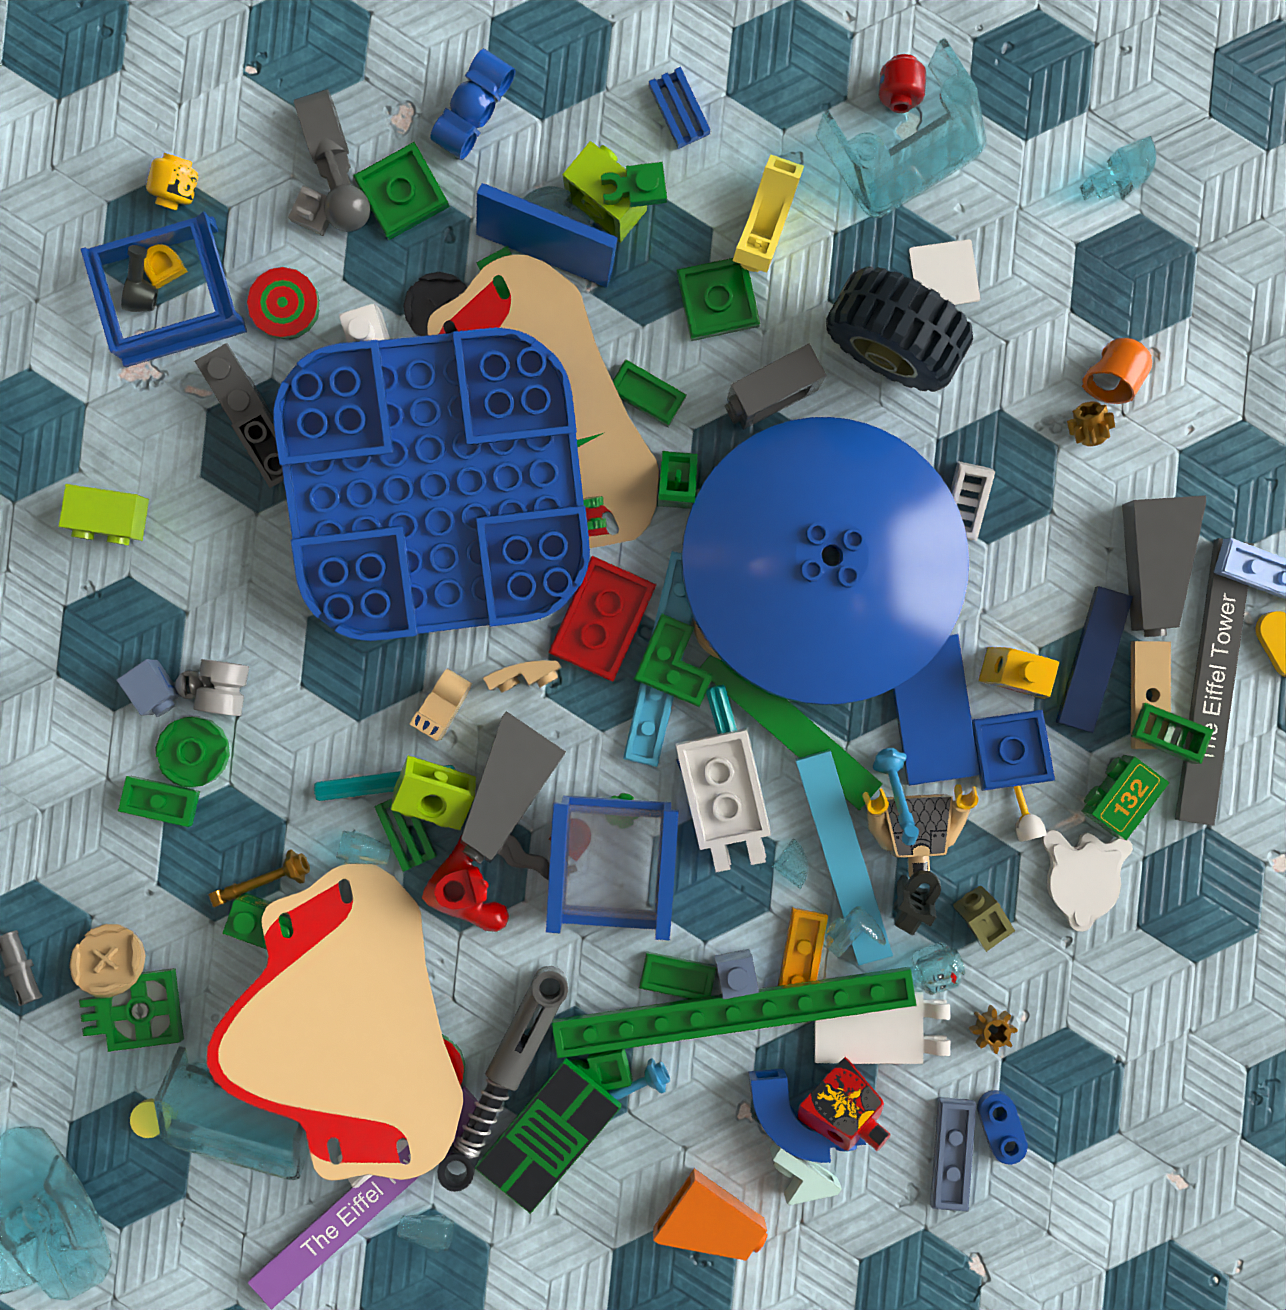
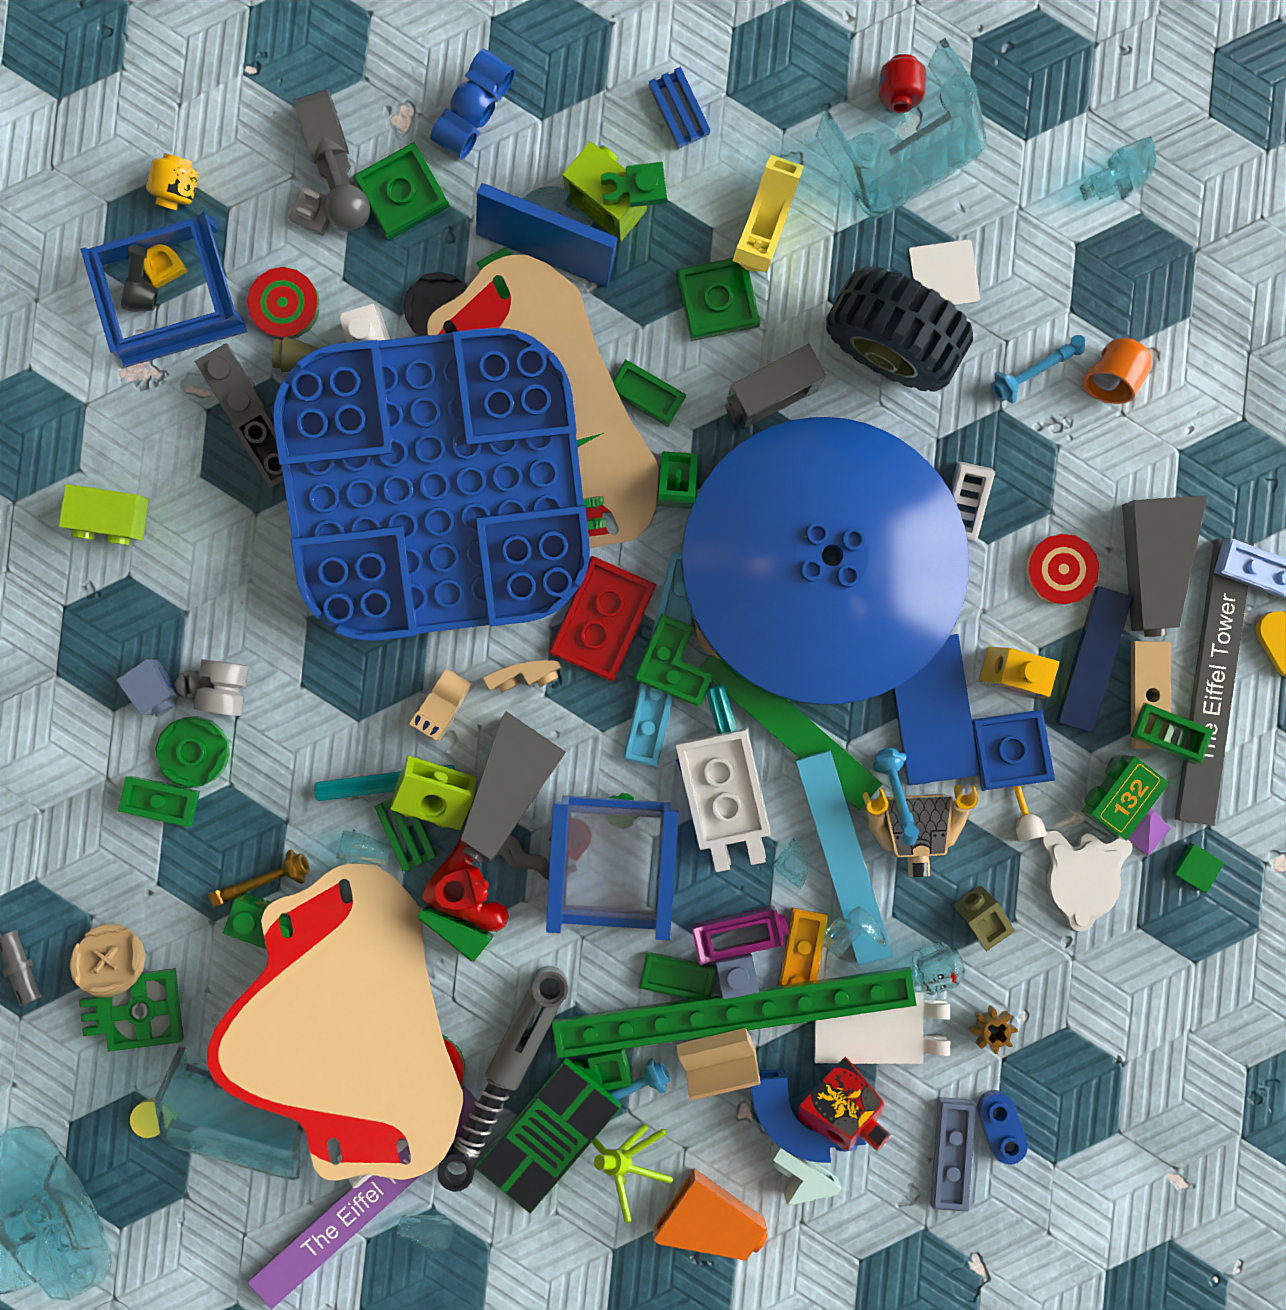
pearl dark grey hips [893,870,941,935] -> none
pearl gold gear [1067,401,1115,446] -> none
none -> olive cone [272,336,319,372]
none -> green slope [417,906,494,962]
none -> lime plant [591,1124,673,1224]
none -> tan panel [676,1028,761,1101]
none -> magenta window [691,905,789,965]
none -> dark azure piece [991,335,1085,403]
none -> red tile [1025,534,1099,605]
none -> medium lavender slope [1128,809,1171,856]
none -> green tile [1172,843,1225,893]

